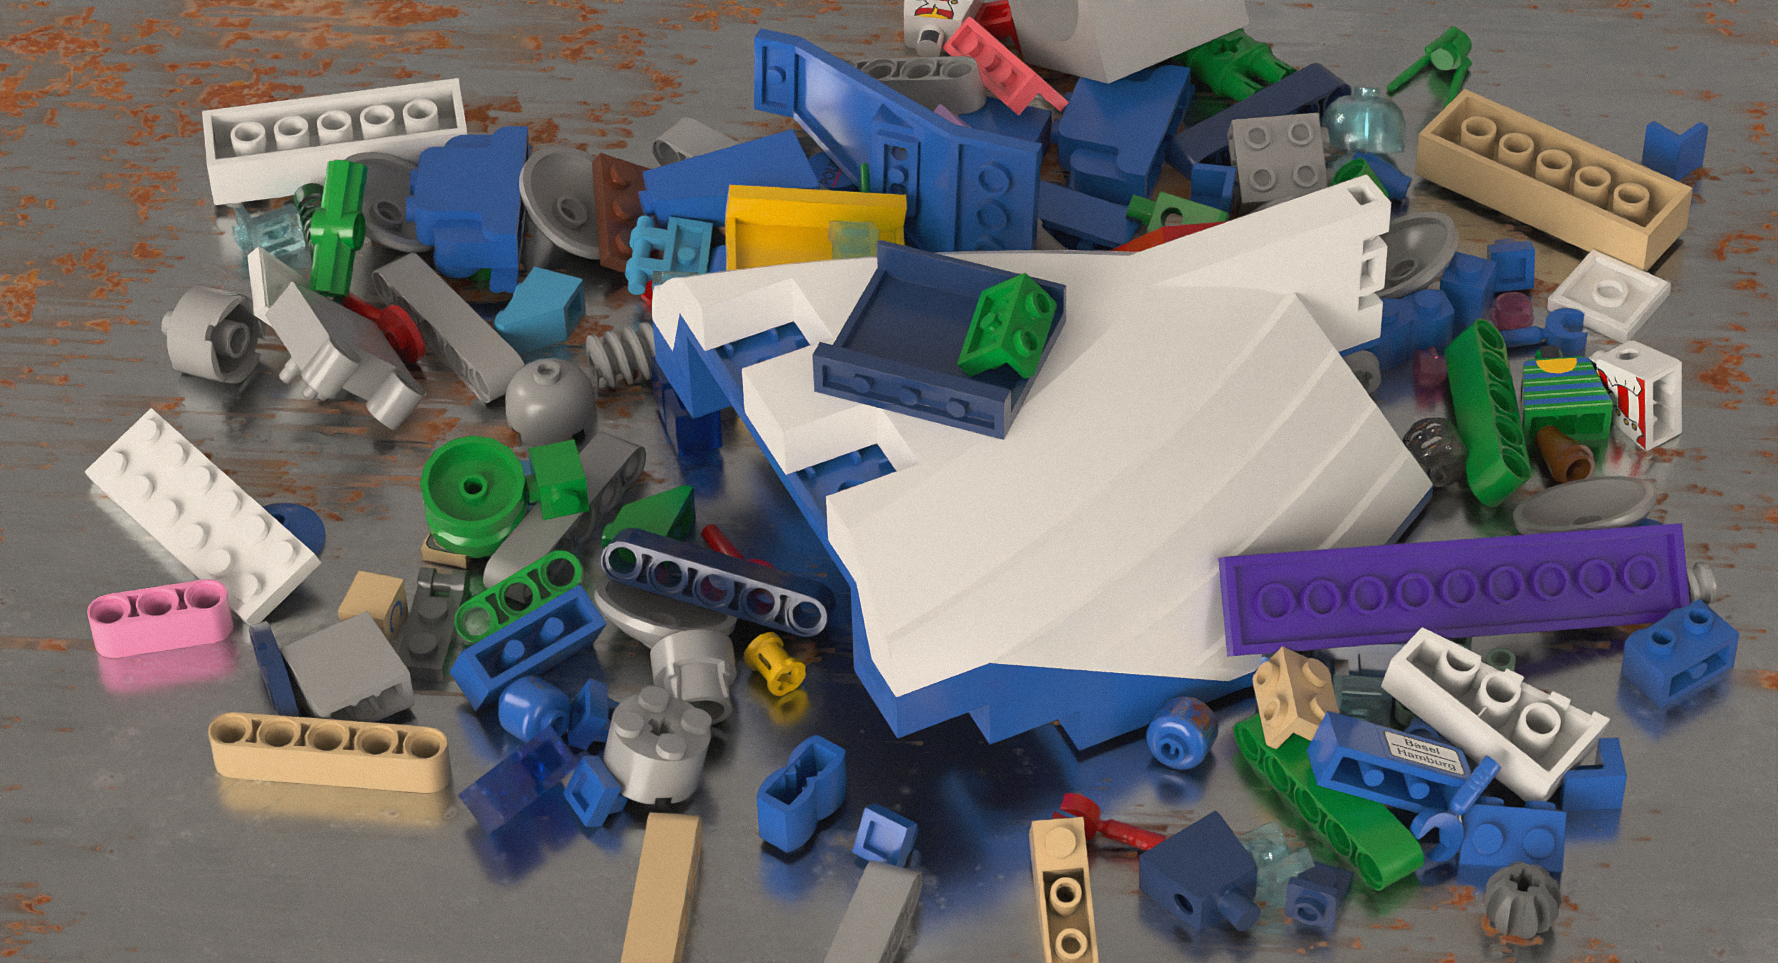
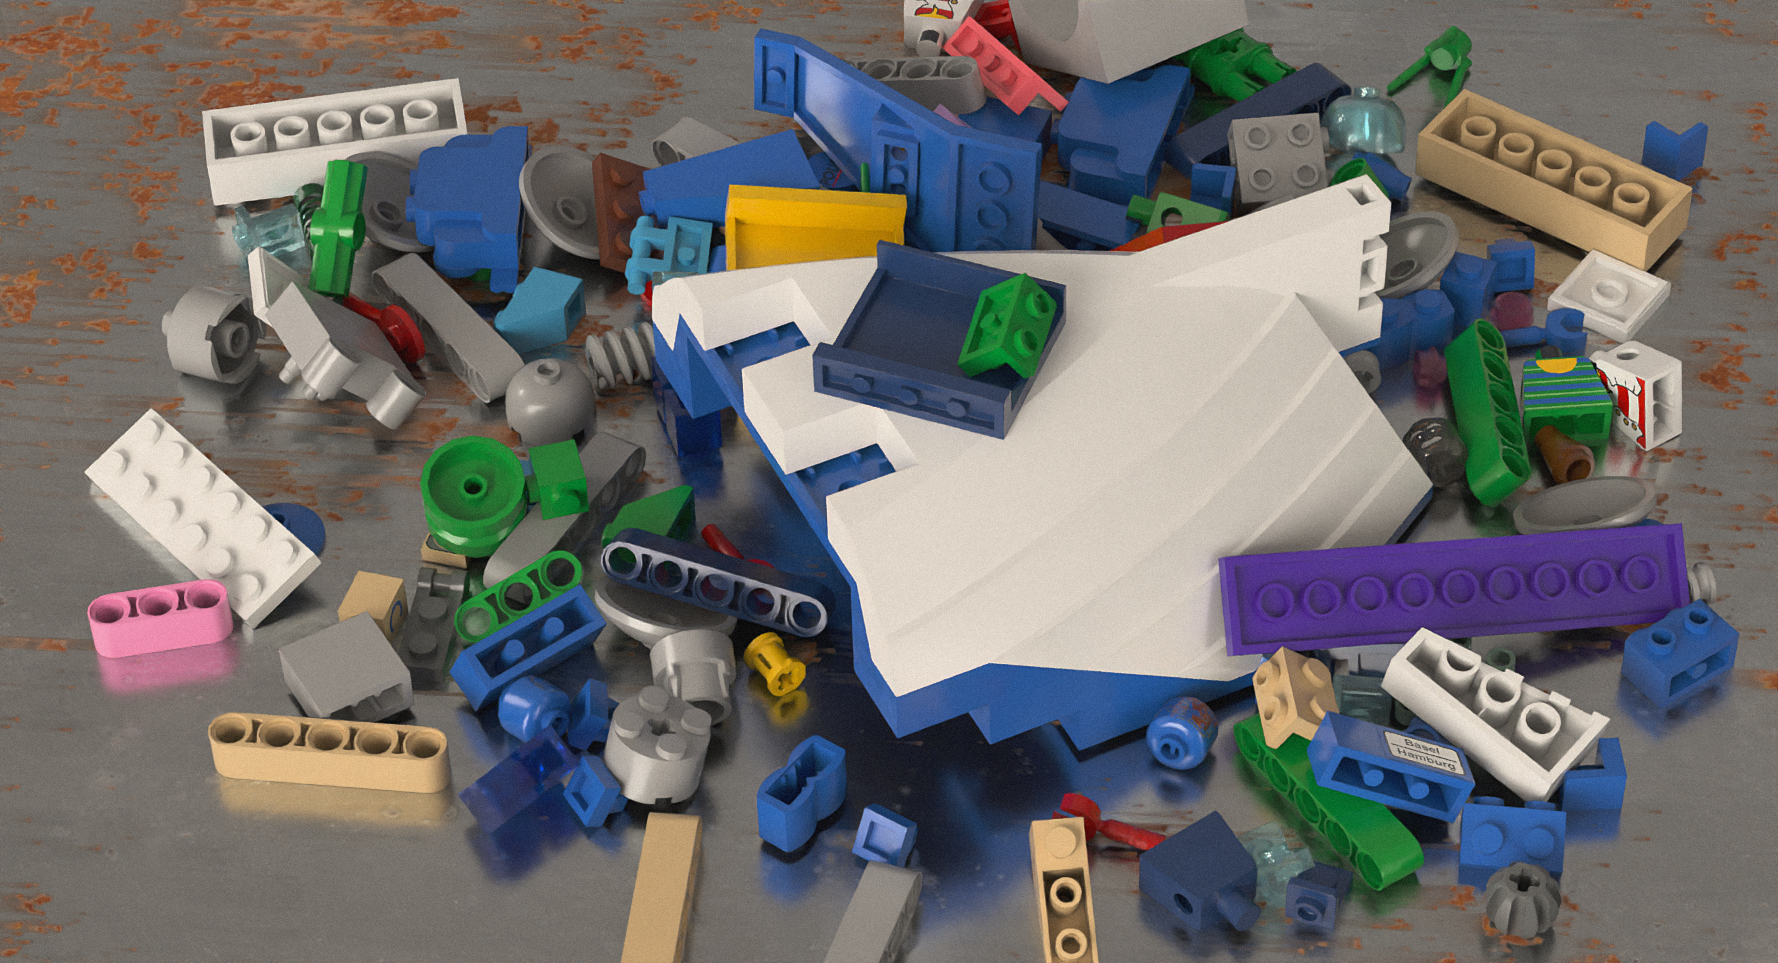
dark blue tile [248,621,299,717] -> none
clear light blue bracket [828,221,879,259] -> none
blue piece [1409,755,1502,862] -> none

